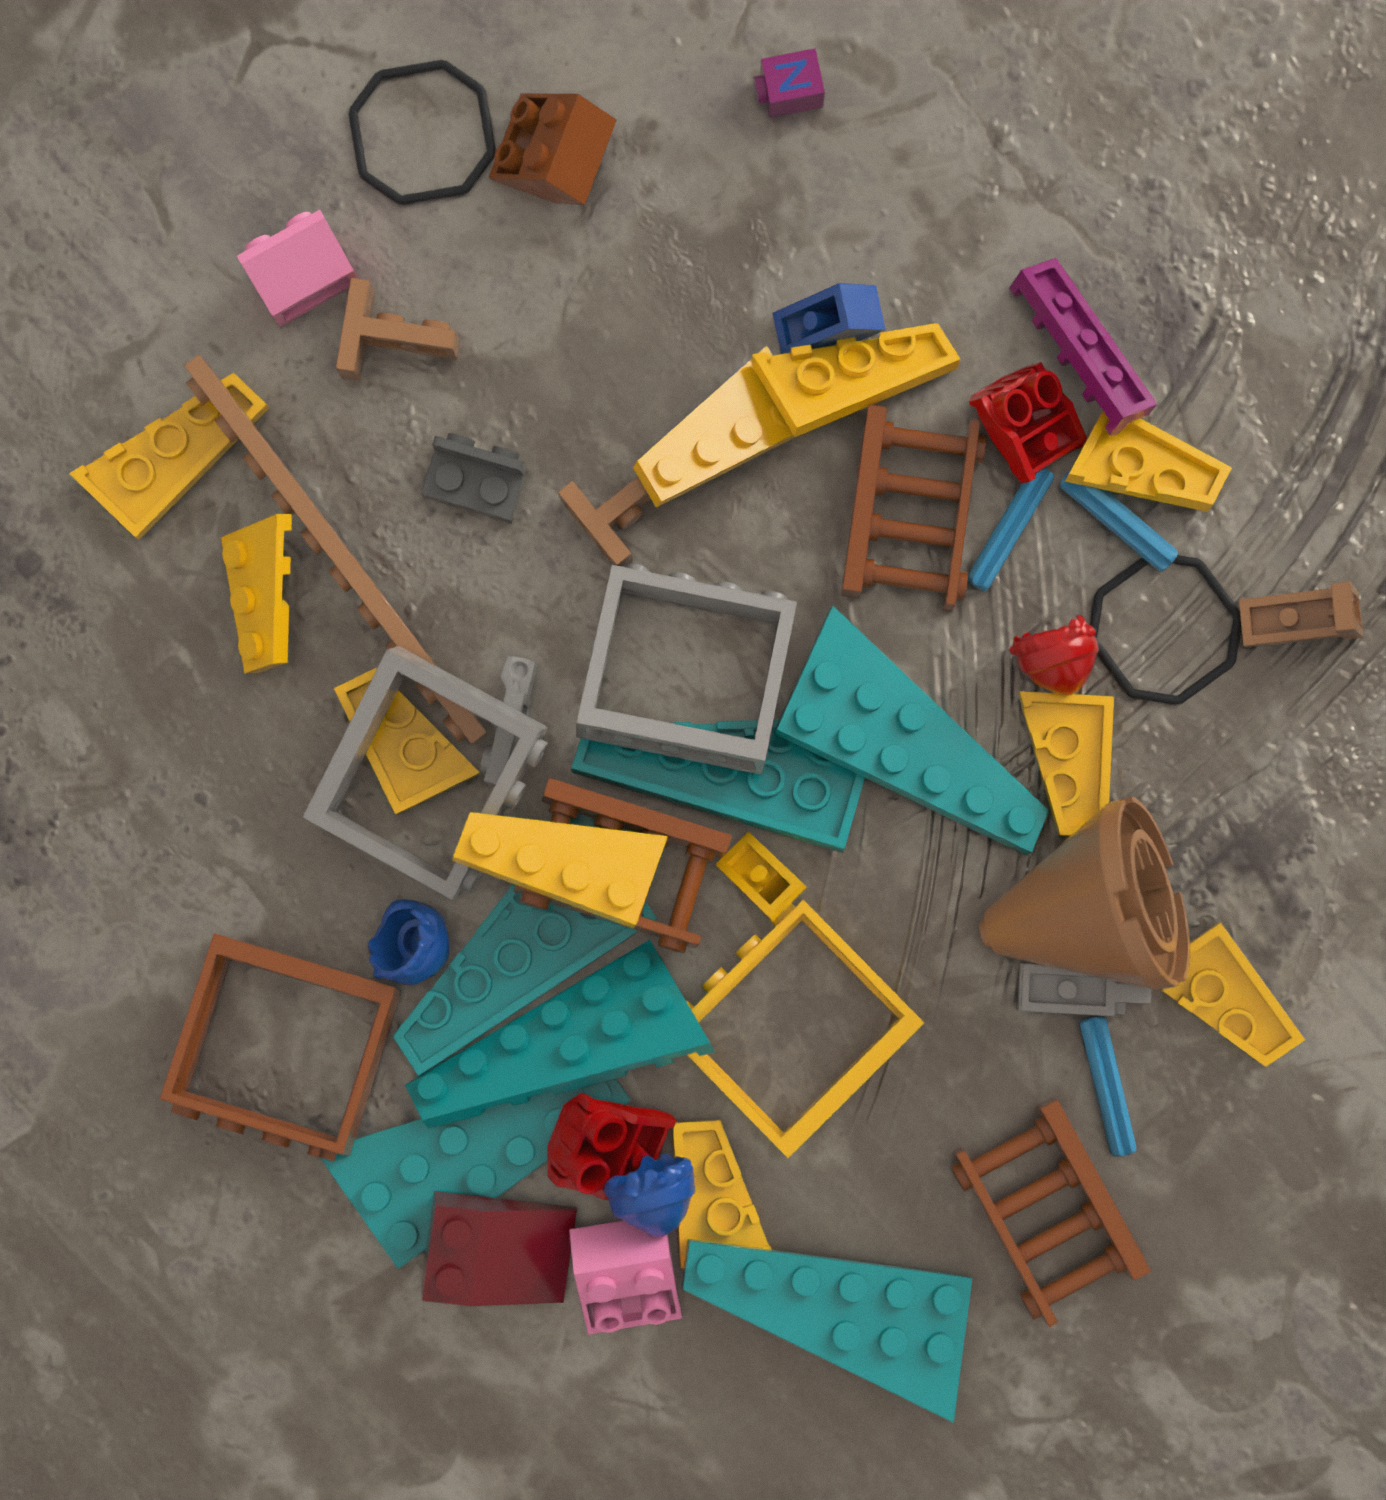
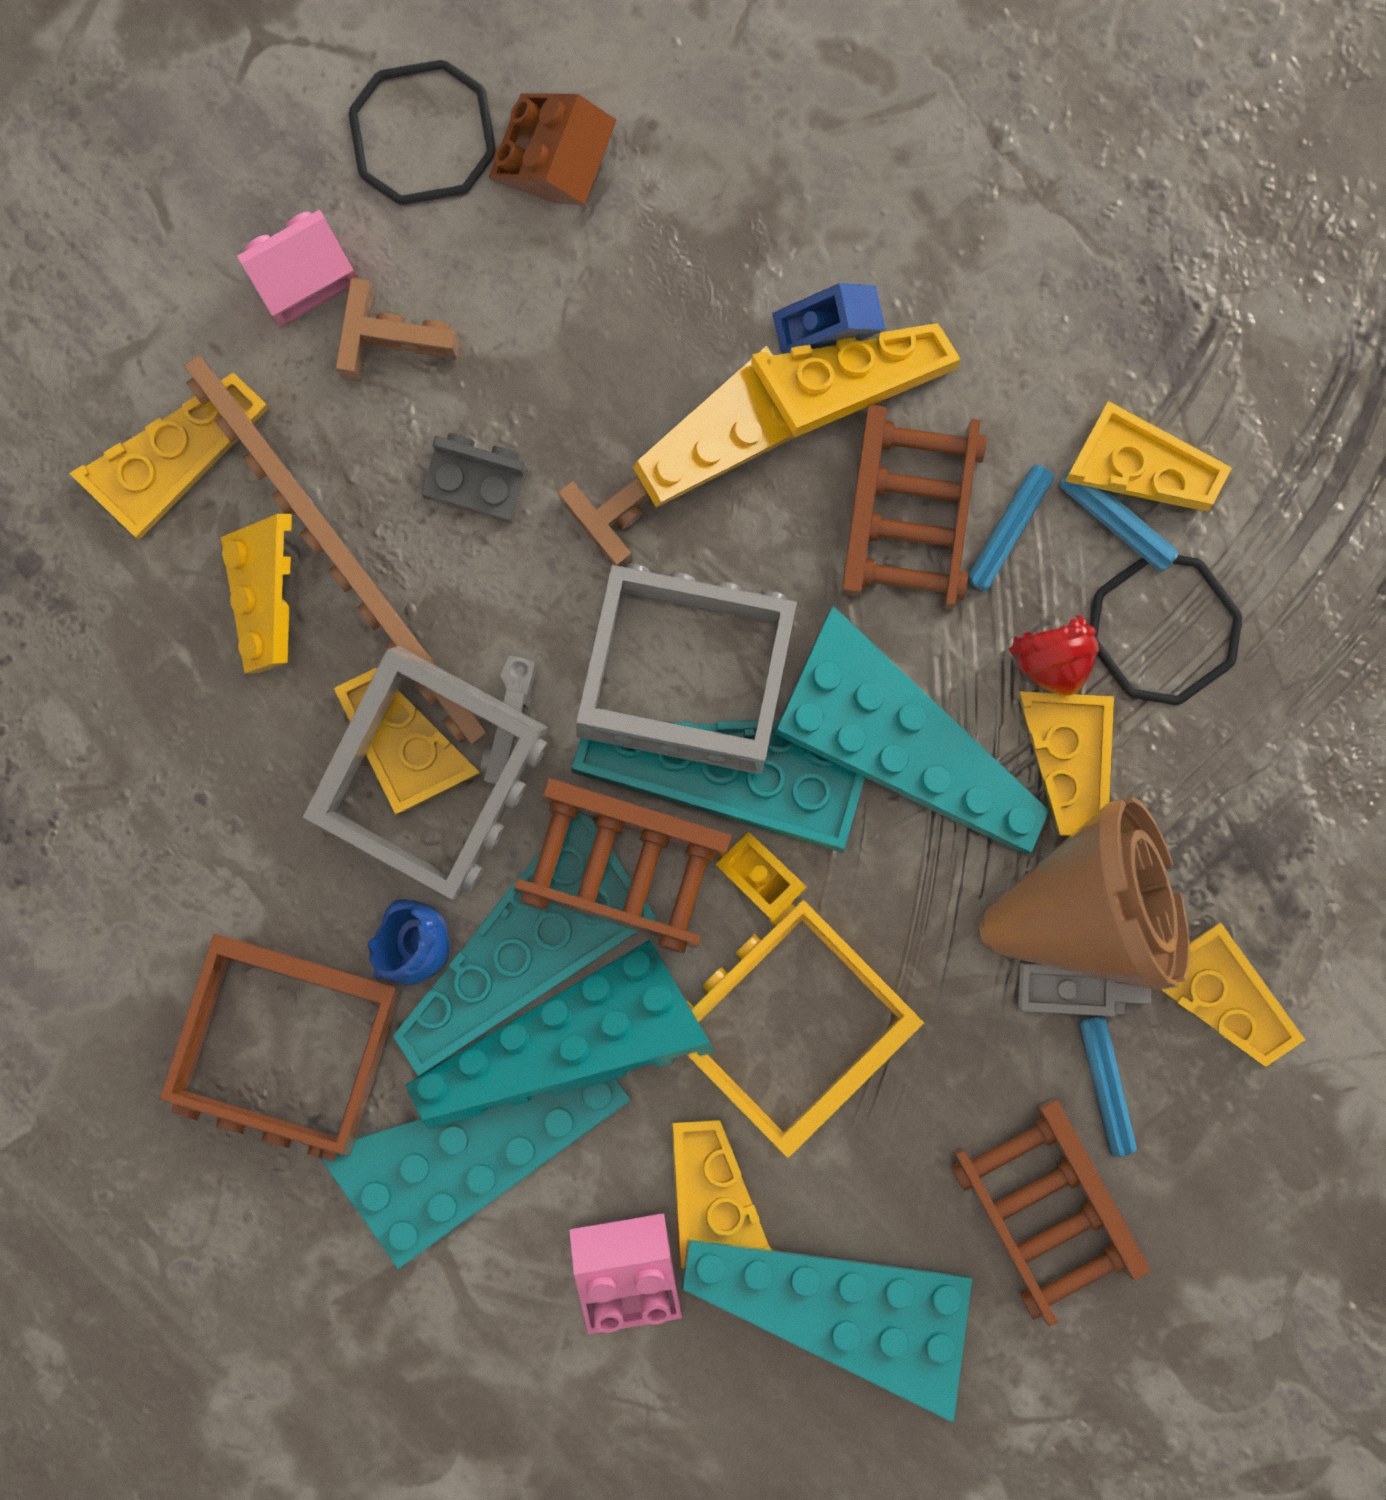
dark red slope [421,1191,577,1306] -> none
yellow wing [452,812,668,928] -> none
red slope [547,1093,677,1200] -> none
blue hair [604,1153,696,1237] -> none
magenta brick [753,48,825,118] -> none
red slope [968,362,1087,483] -> none
magenta hinge [1009,258,1158,436] -> none
medium nougat bracket [1239,581,1364,648] -> none

